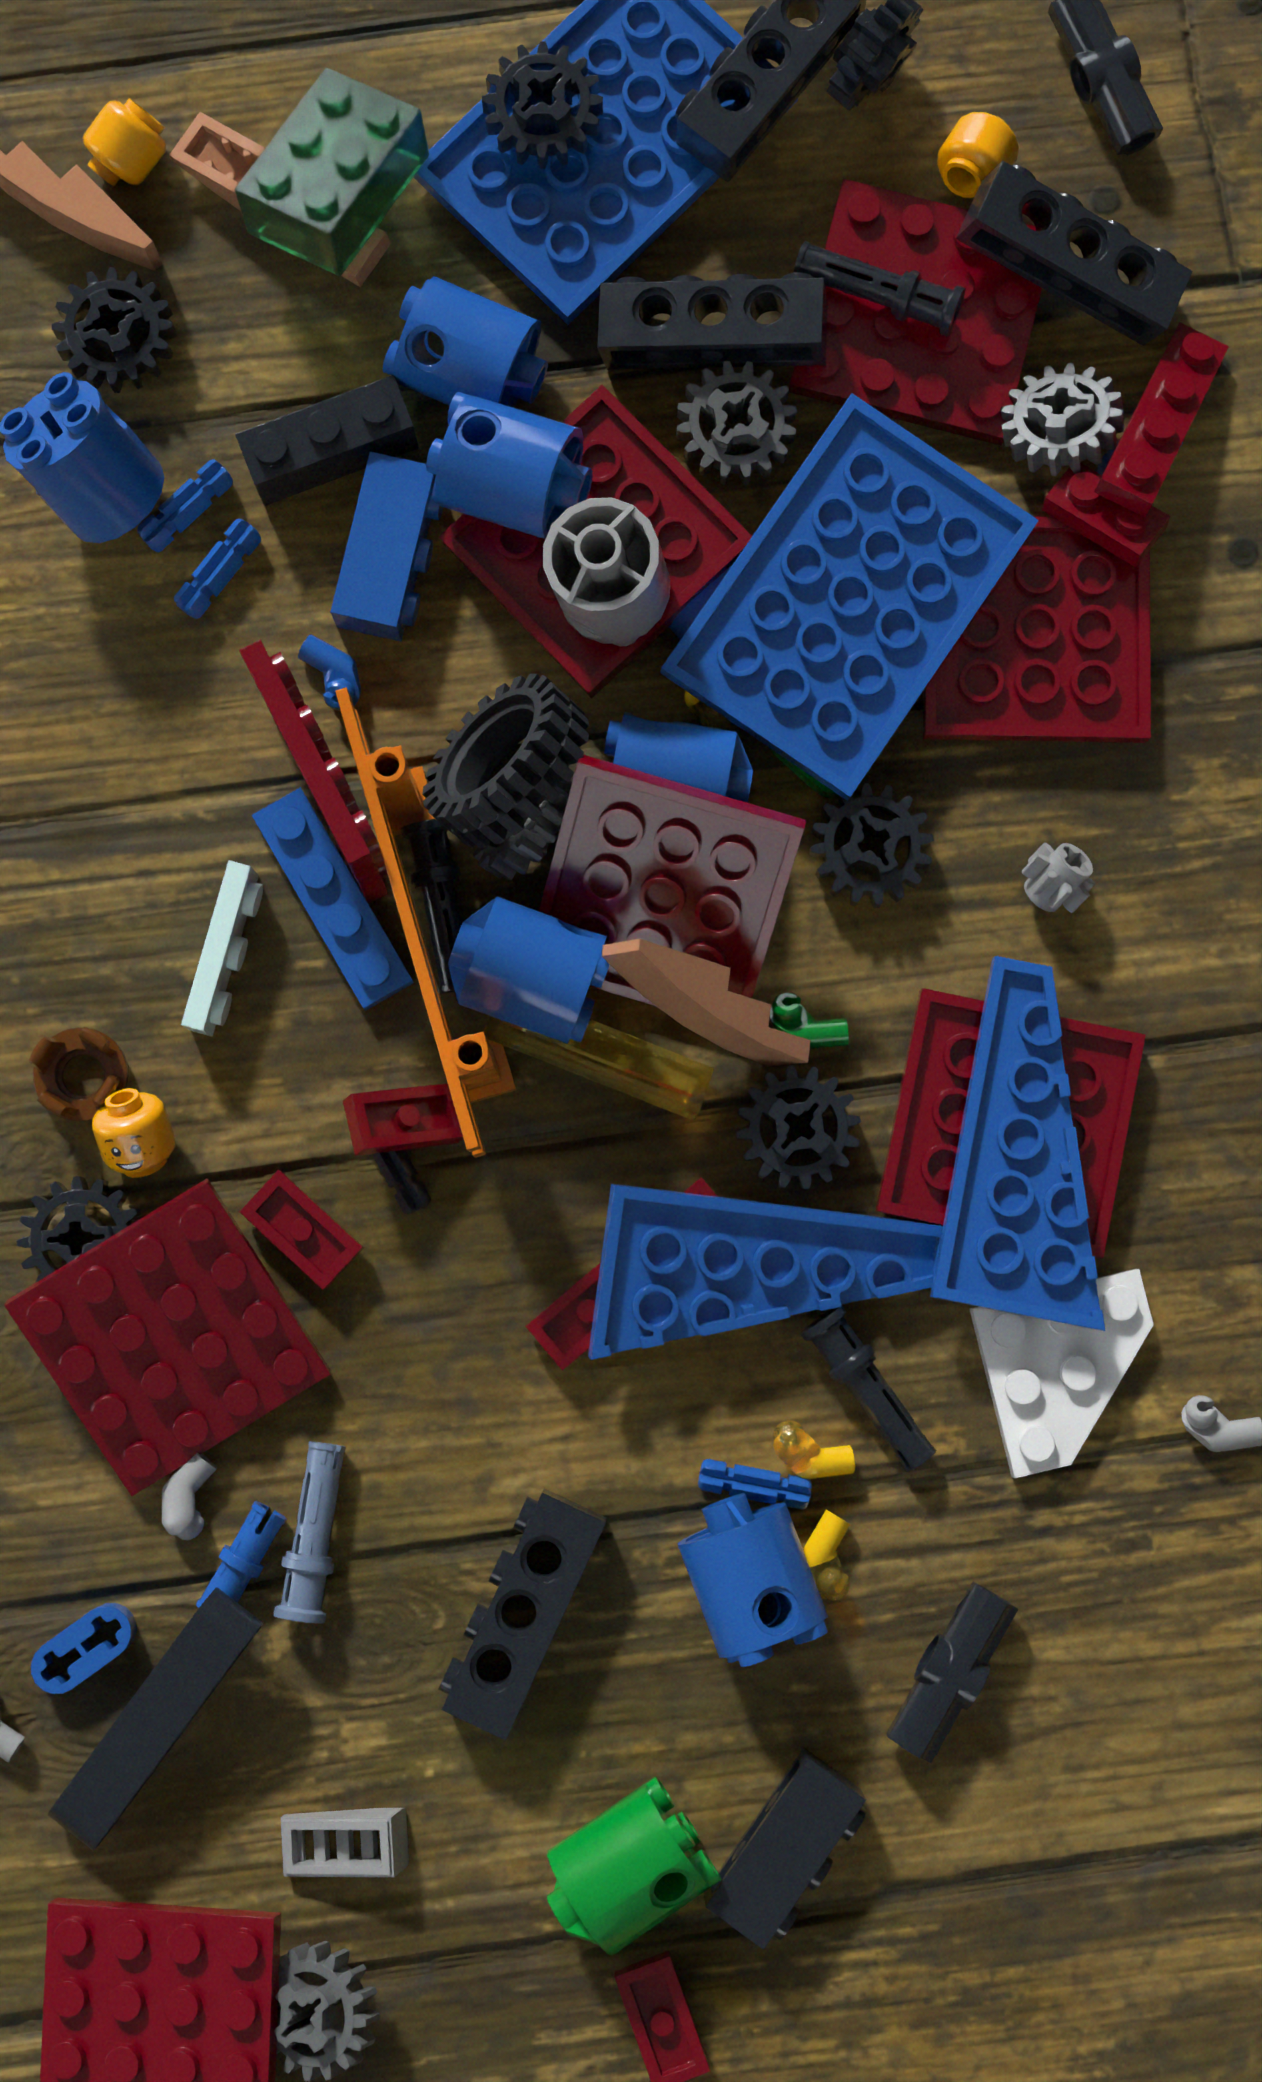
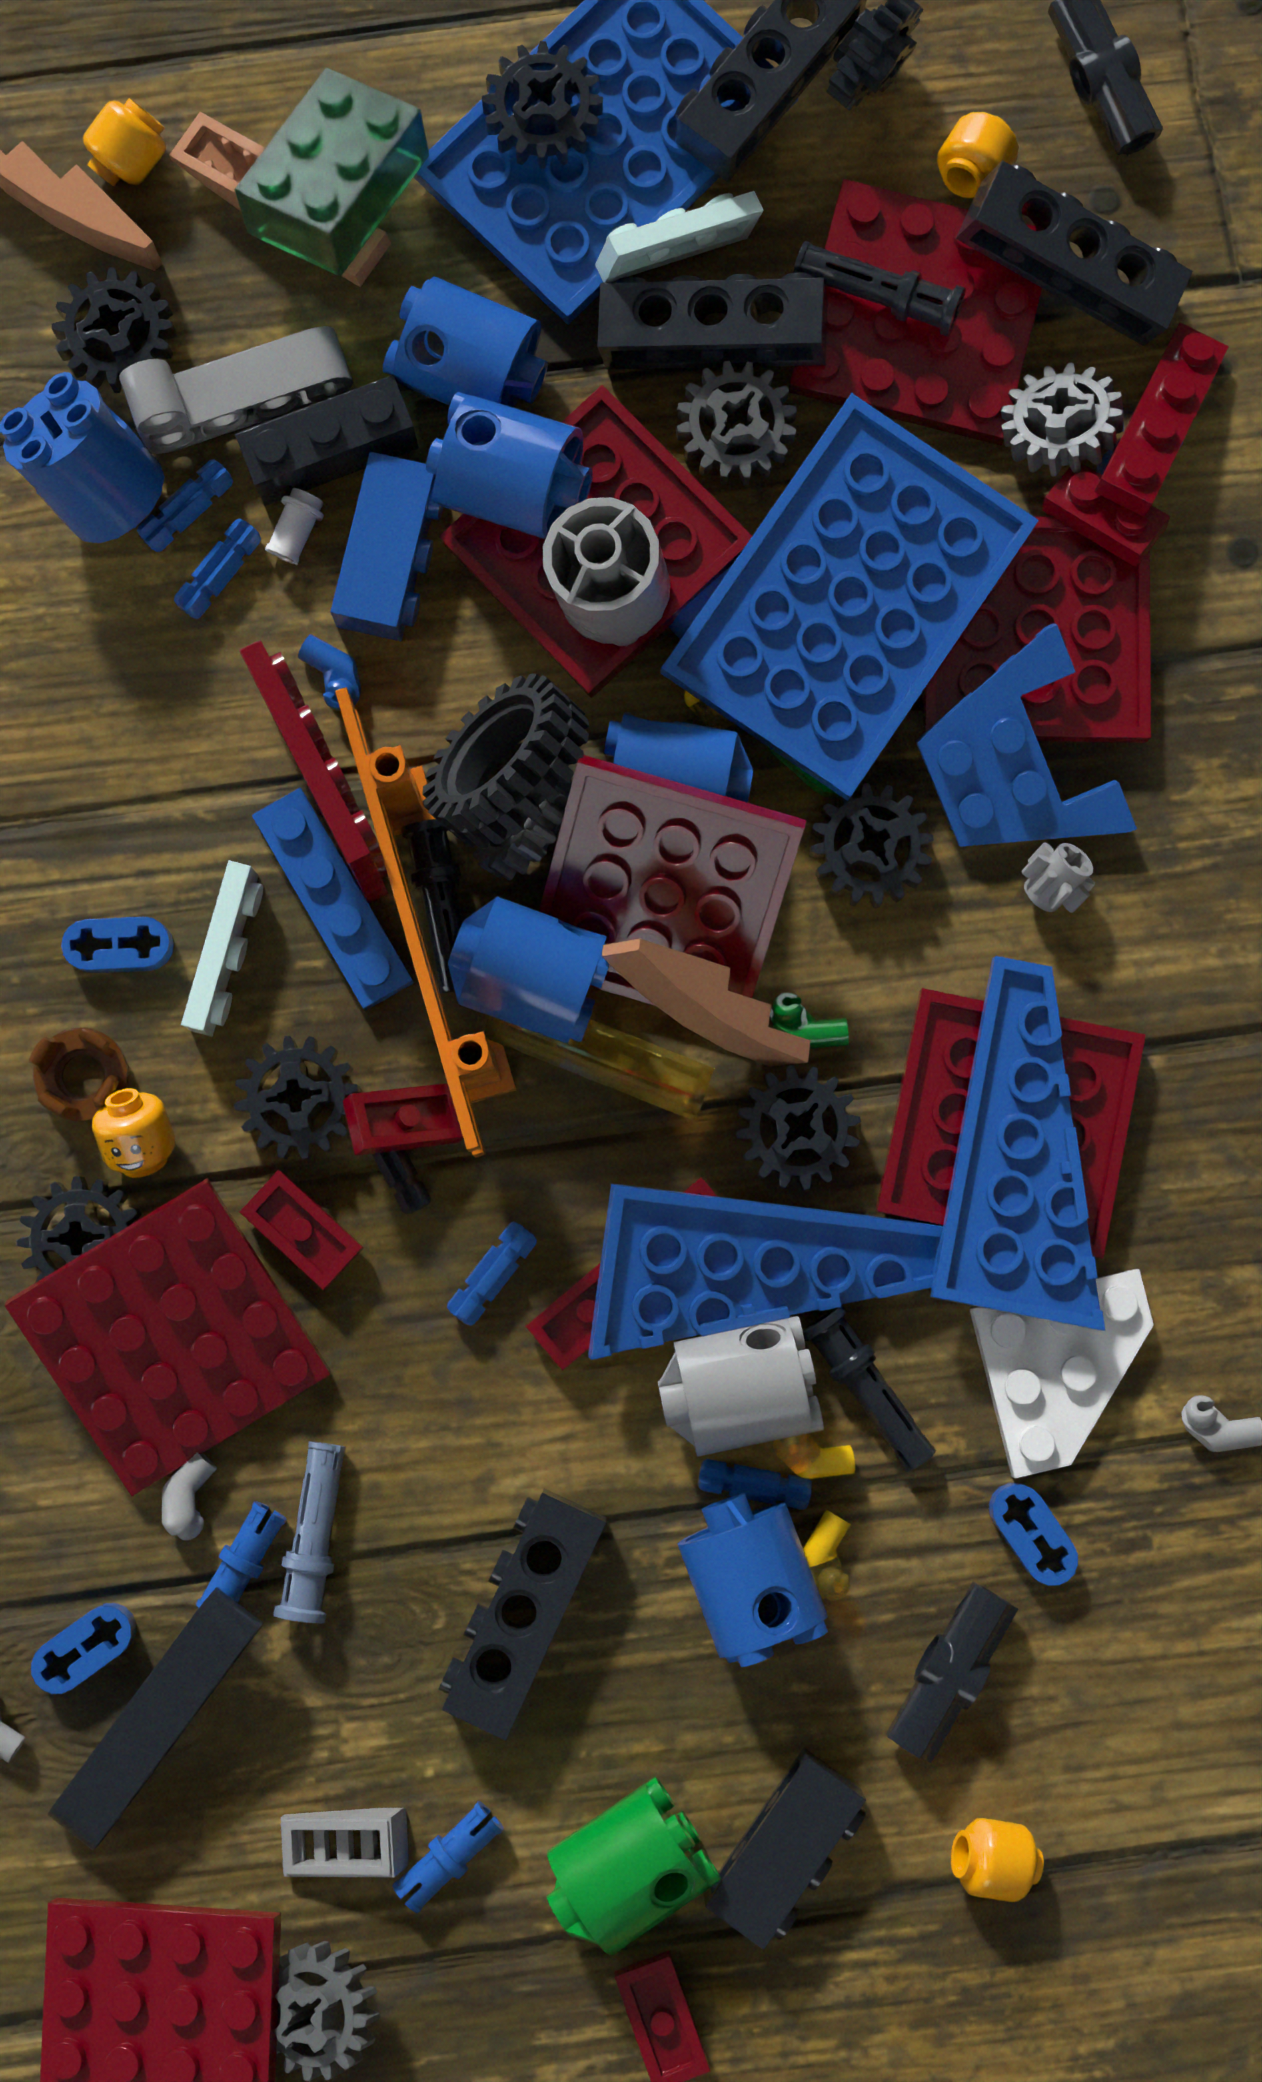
none -> blue beam [61,917,174,973]
none -> light grey beam [119,326,353,454]
none -> black gear [234,1036,361,1160]
none -> white pin [265,488,324,565]
none -> blue pin [392,1801,504,1913]
none -> blue axle [447,1221,537,1326]
none -> light aqua plate [595,191,764,283]
none -> light grey cylinder [657,1316,824,1457]
none -> blue wing [915,623,1137,847]
none -> light orange head [951,1818,1044,1902]
none -> blue beam [989,1483,1078,1586]

